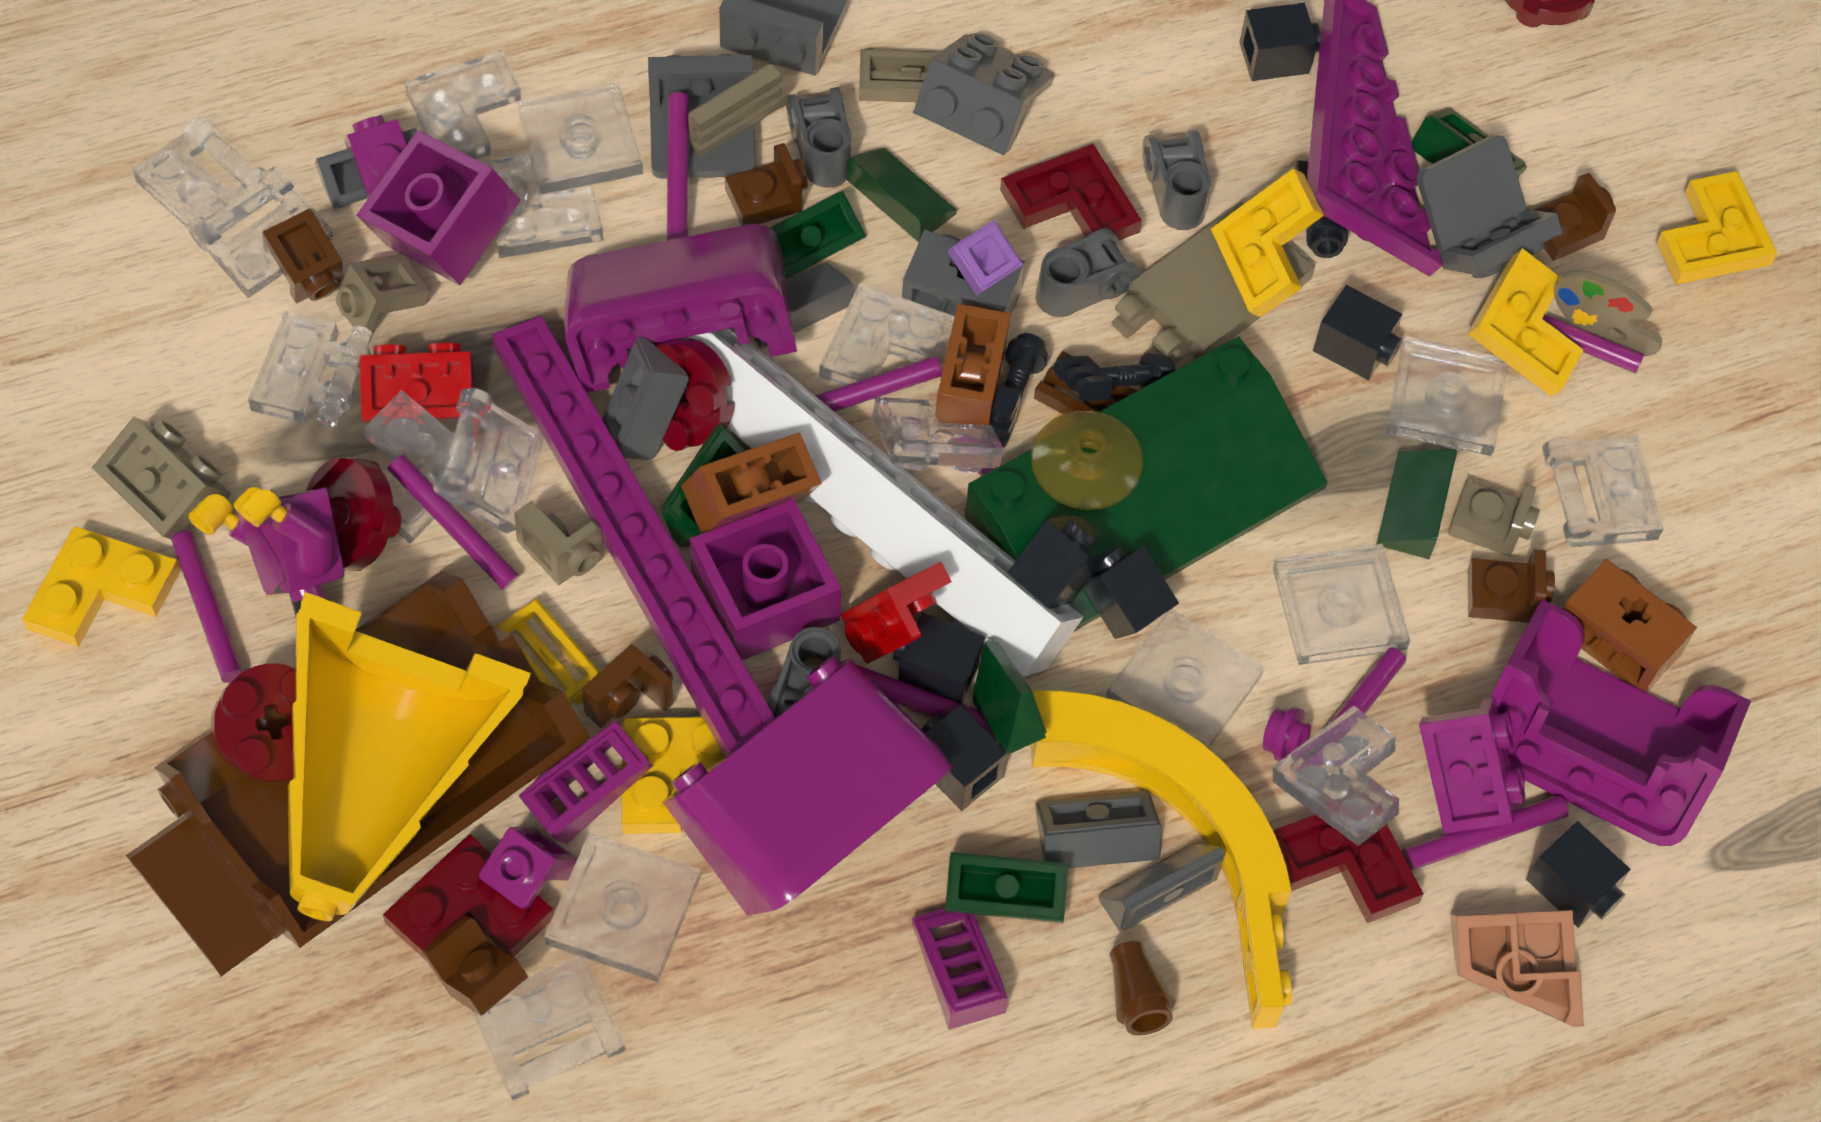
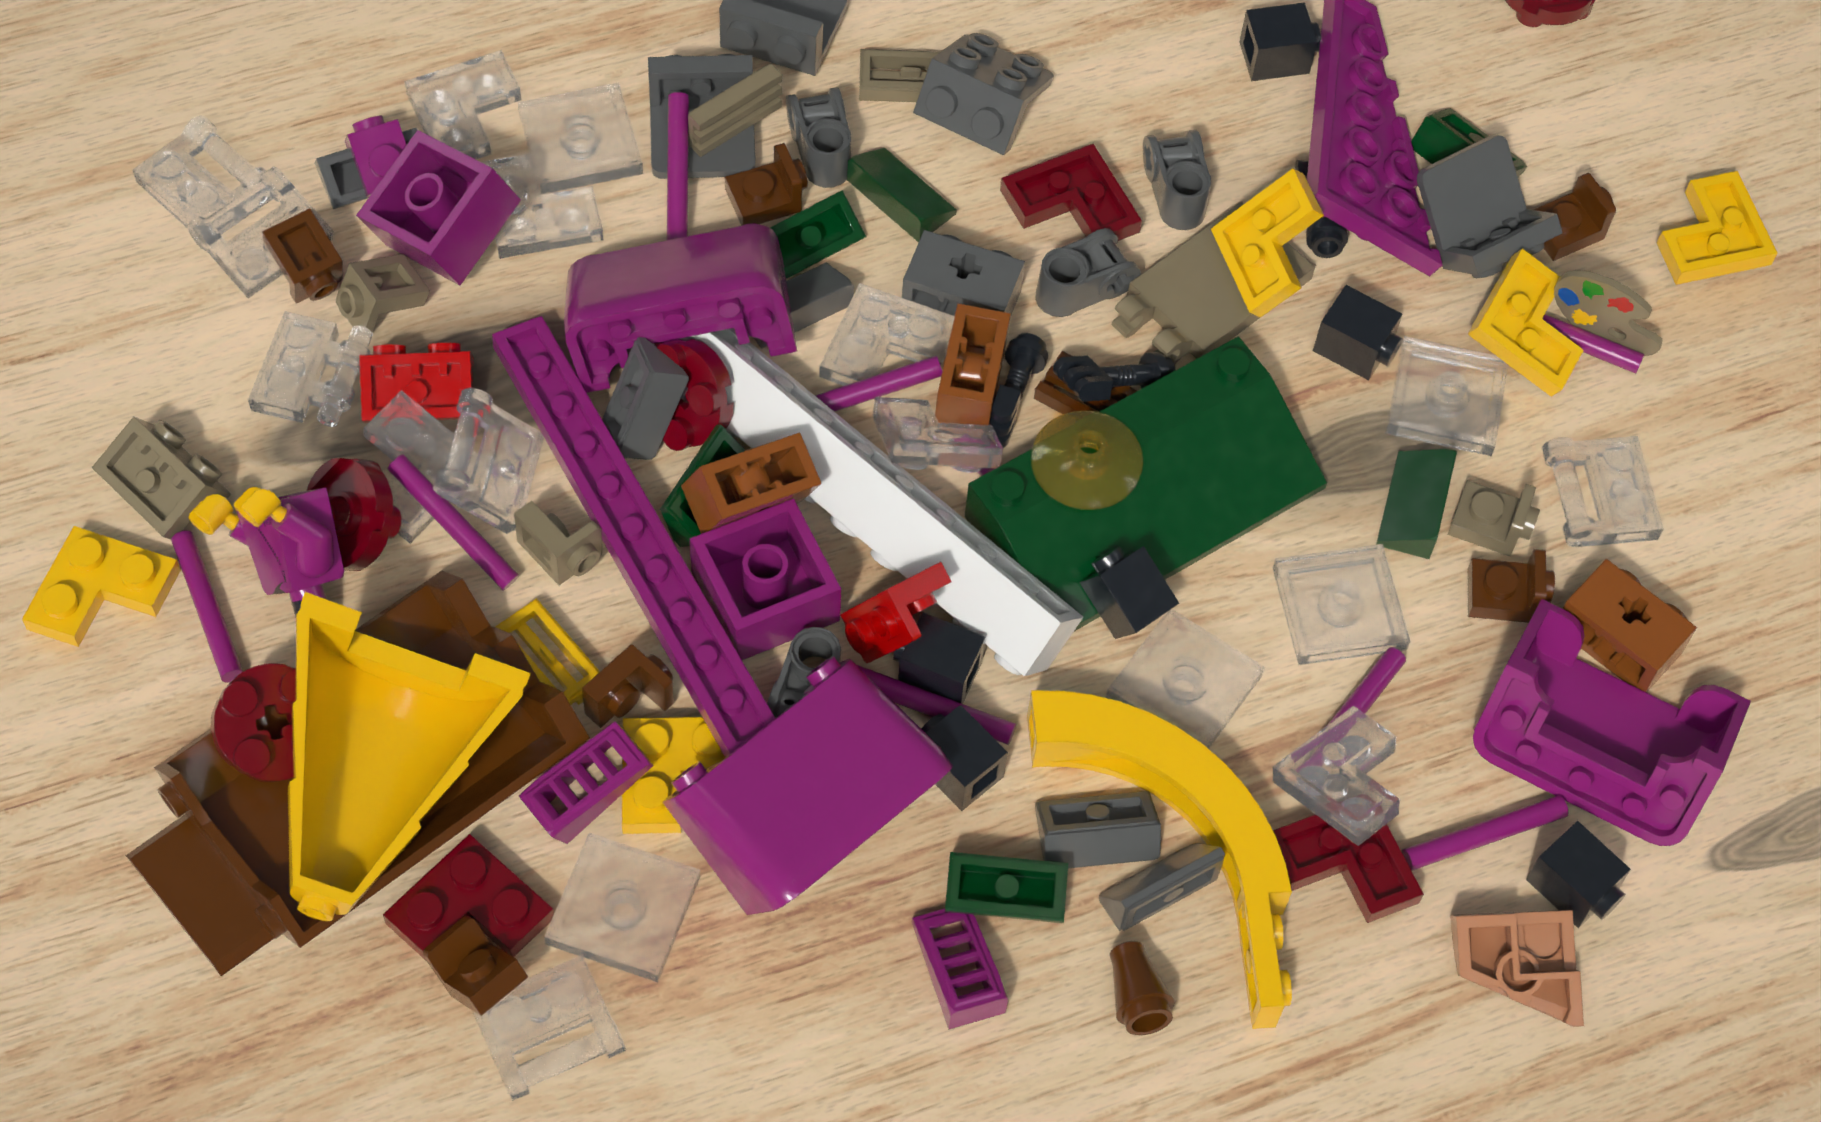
magenta bracket [479,826,581,908] -> none
medium lavender tile [947,220,1024,296] -> none
dark green slope [973,639,1047,754] -> none
black brick [1008,515,1110,609] -> none
magenta plate [1263,706,1311,764] -> none
magenta bracket [1419,698,1526,834] -> none

